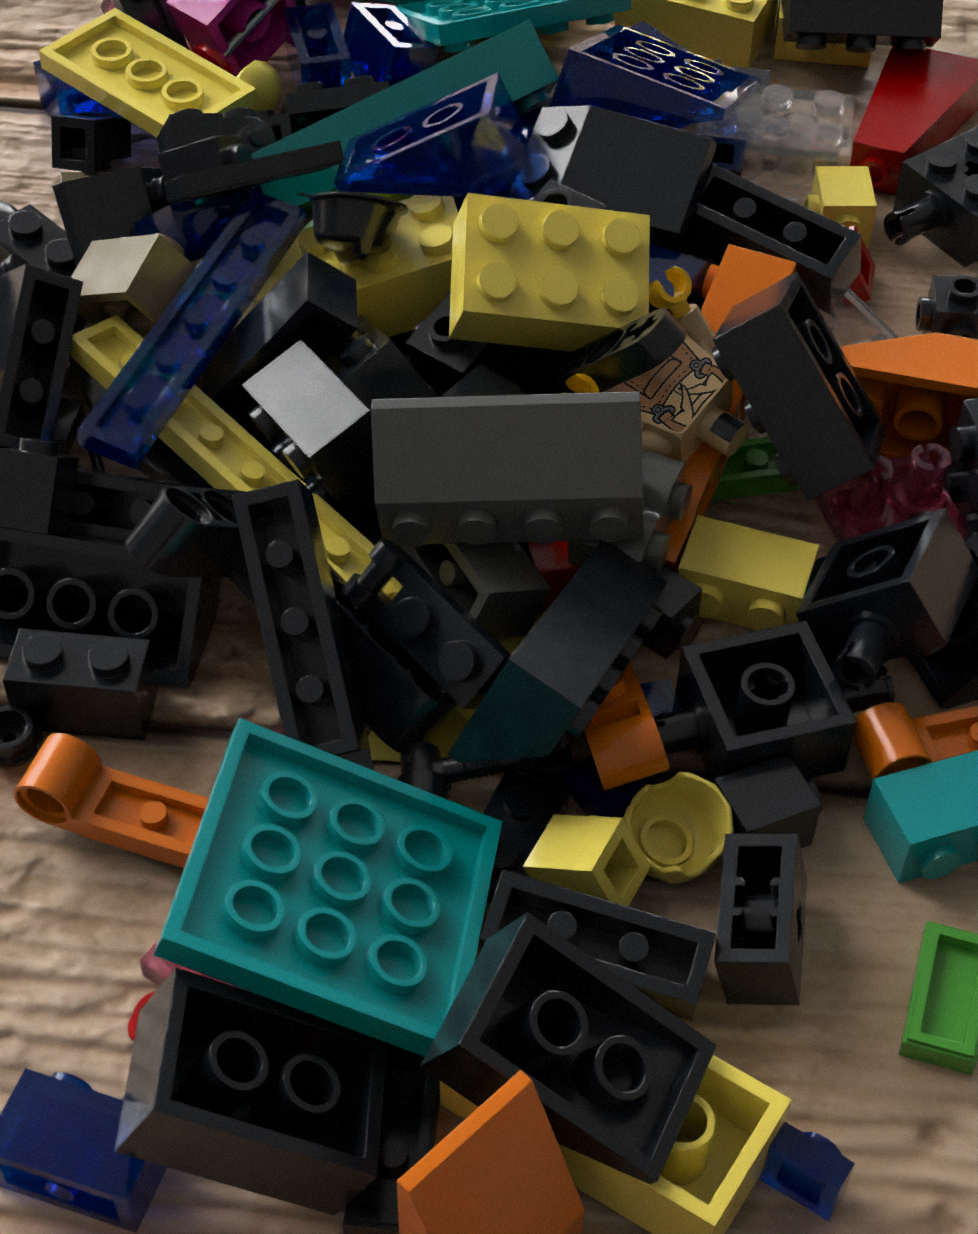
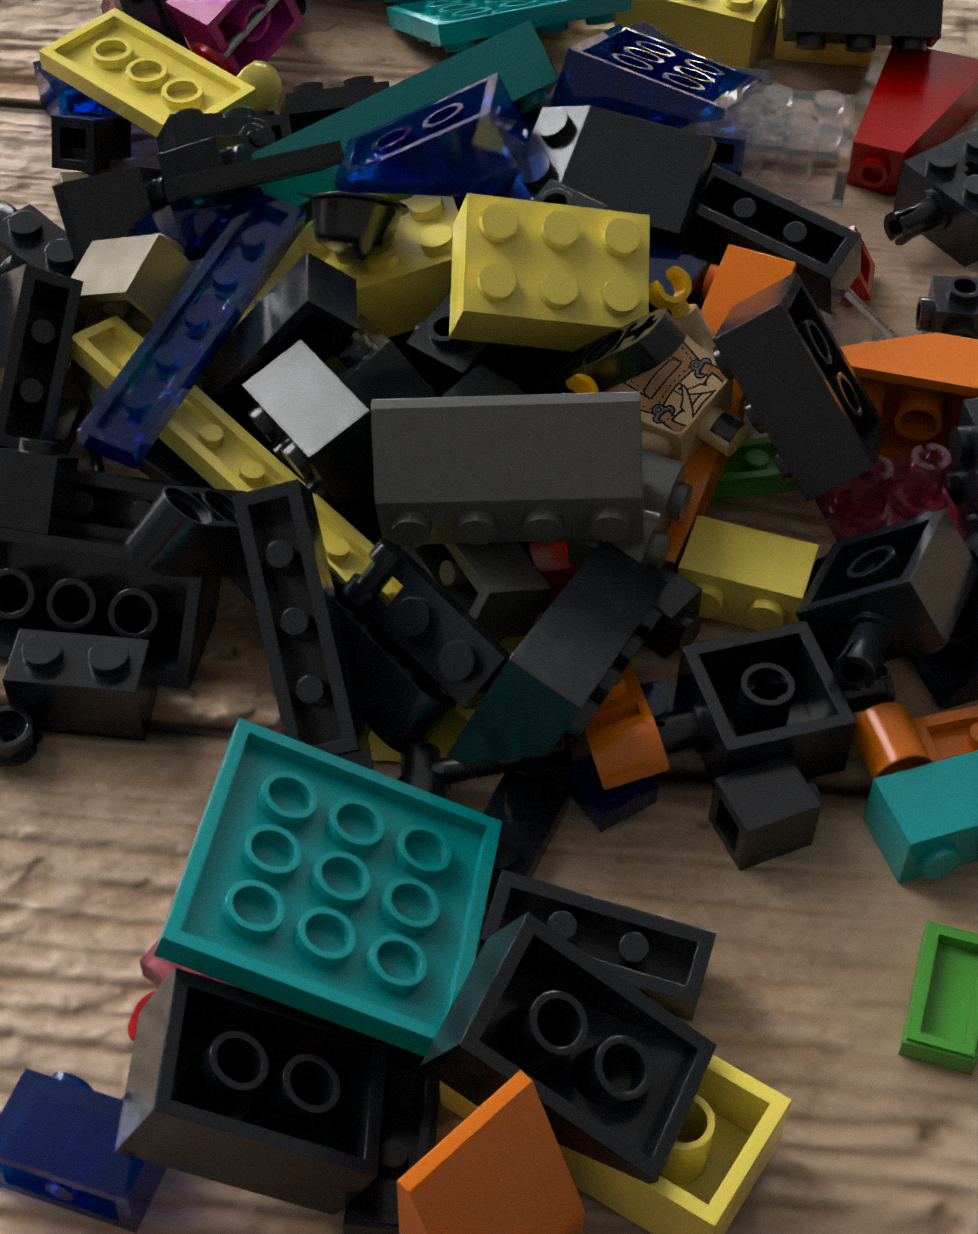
orange plate [13,733,209,868] -> none
clear blue brick [284,2,352,89] -> none
clear blue brick [338,2,438,87] -> none
light yellow brick [523,814,650,907] -> none
light yellow hair [623,772,734,884] -> none
black brick [714,834,807,1006] -> none
clear blue plate [761,1122,855,1221] -> none
light yellow brick [804,166,877,248] -> none

